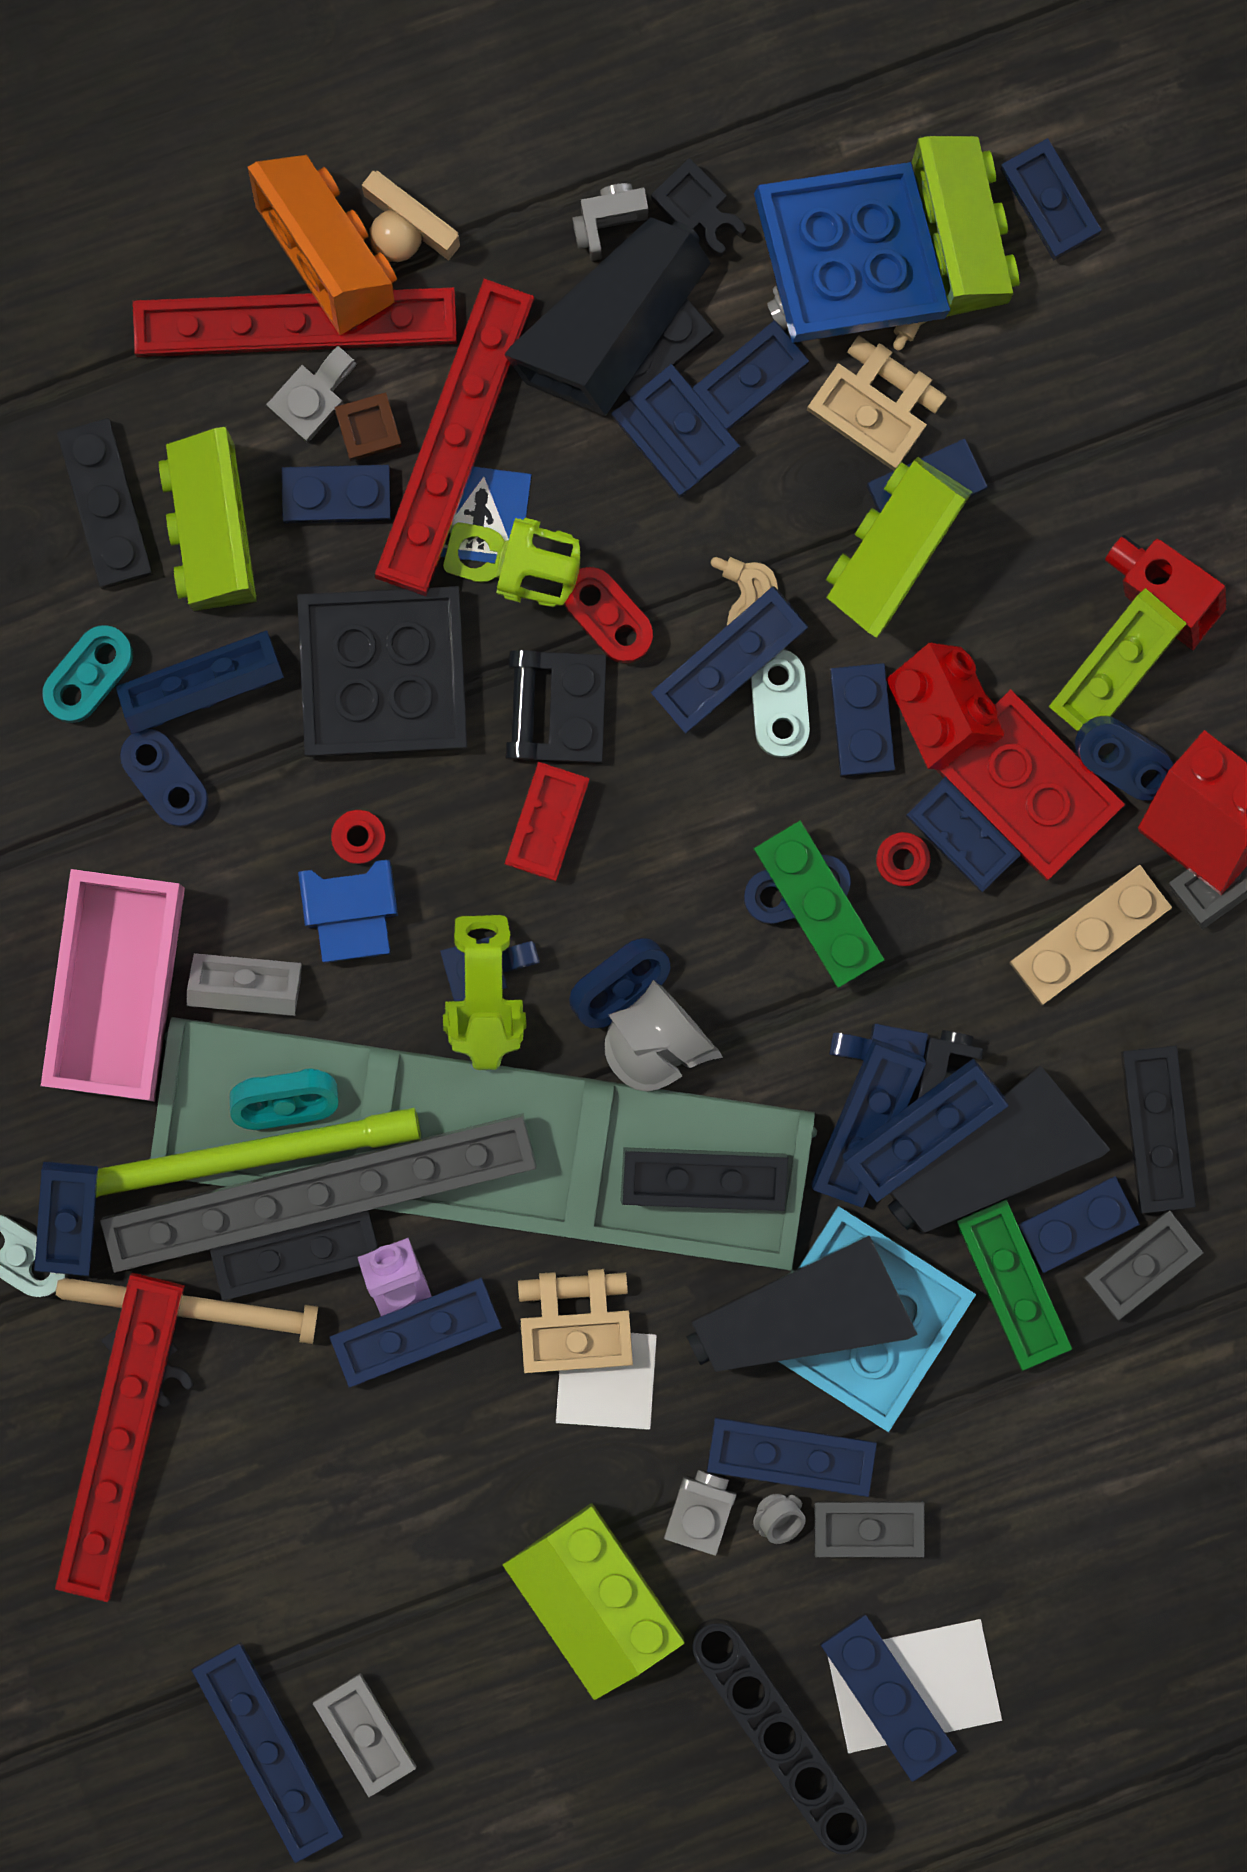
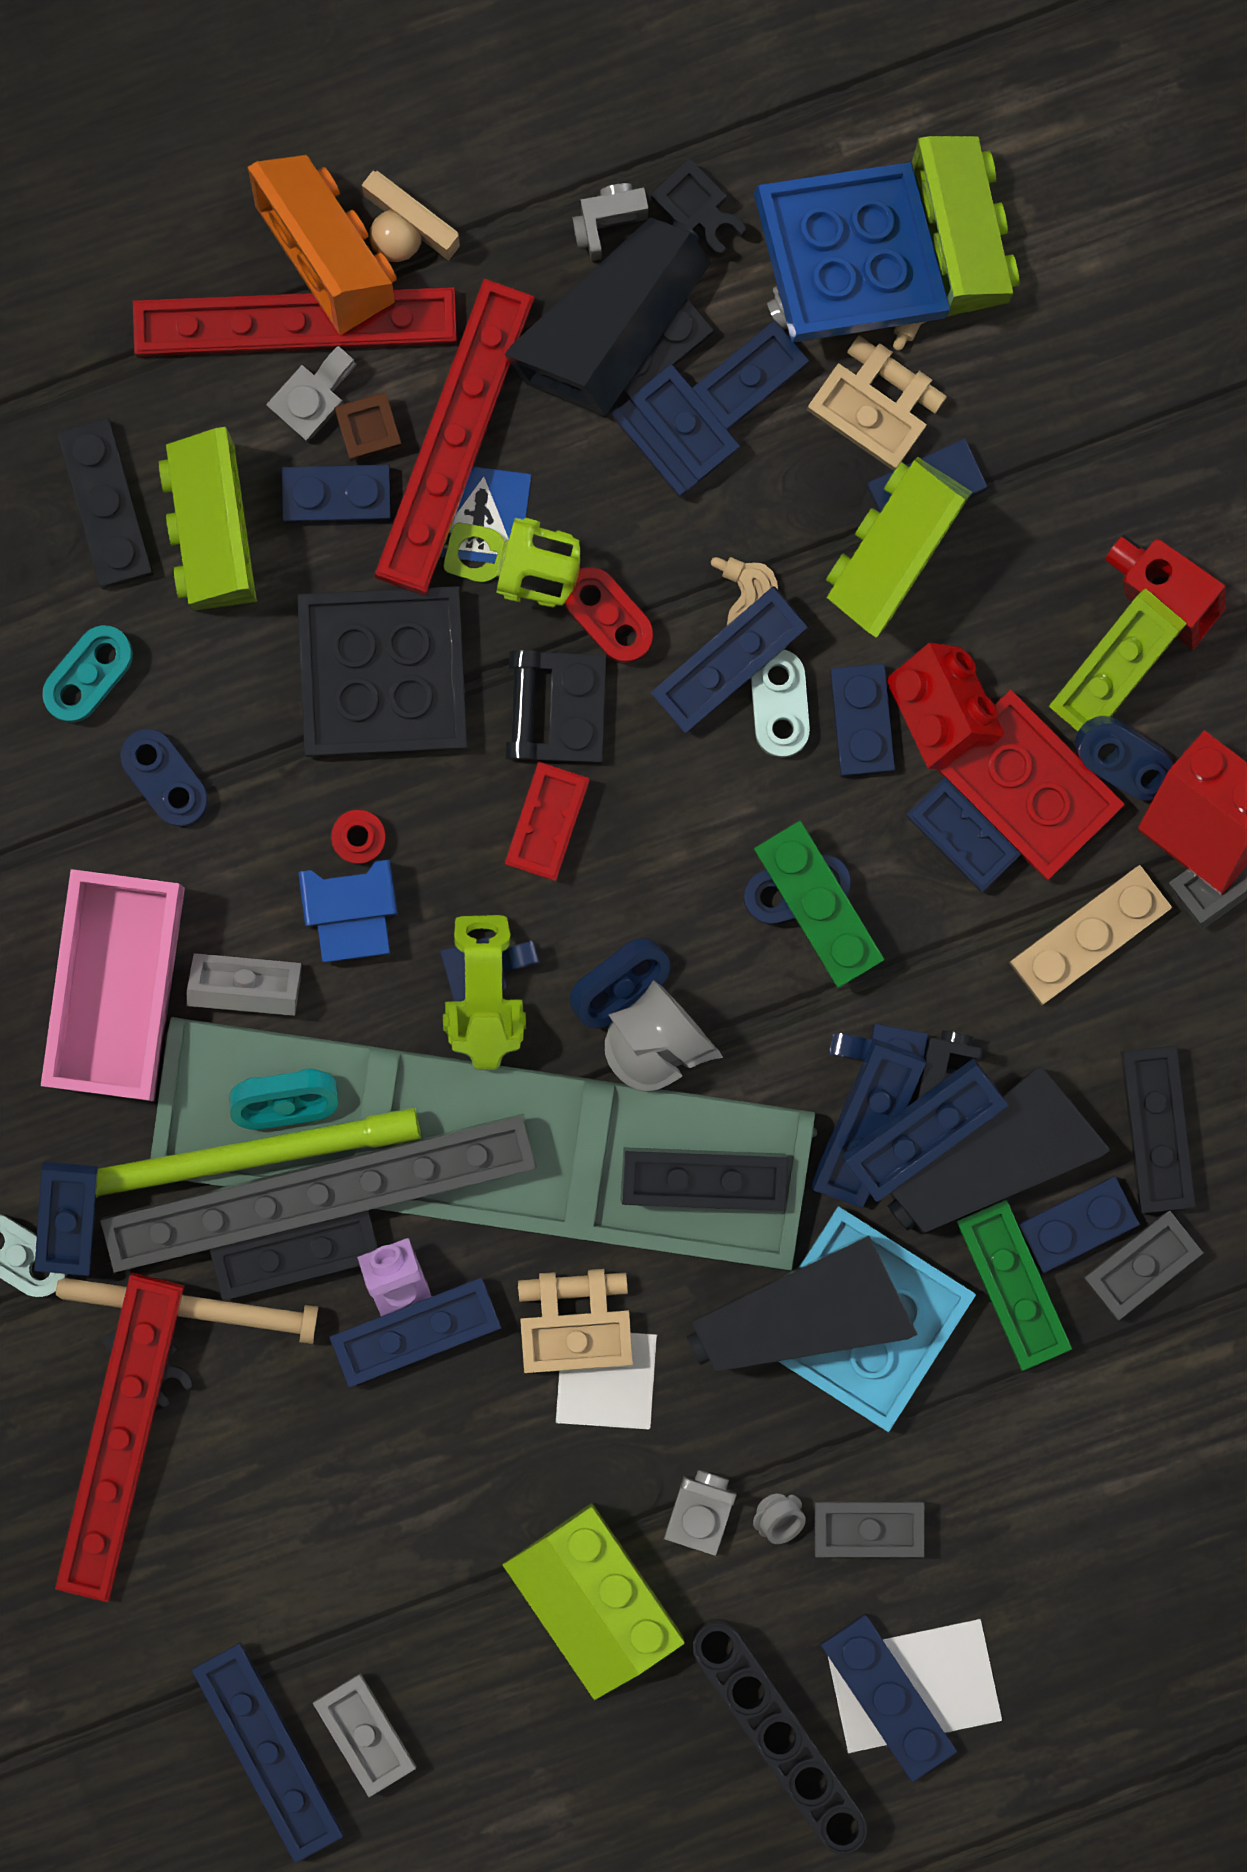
dark blue plate [115,630,284,734] -> none
dark blue plate [707,1417,877,1497] -> none
red plate [876,832,930,887] -> none
dark blue plate [1000,138,1102,261] -> none

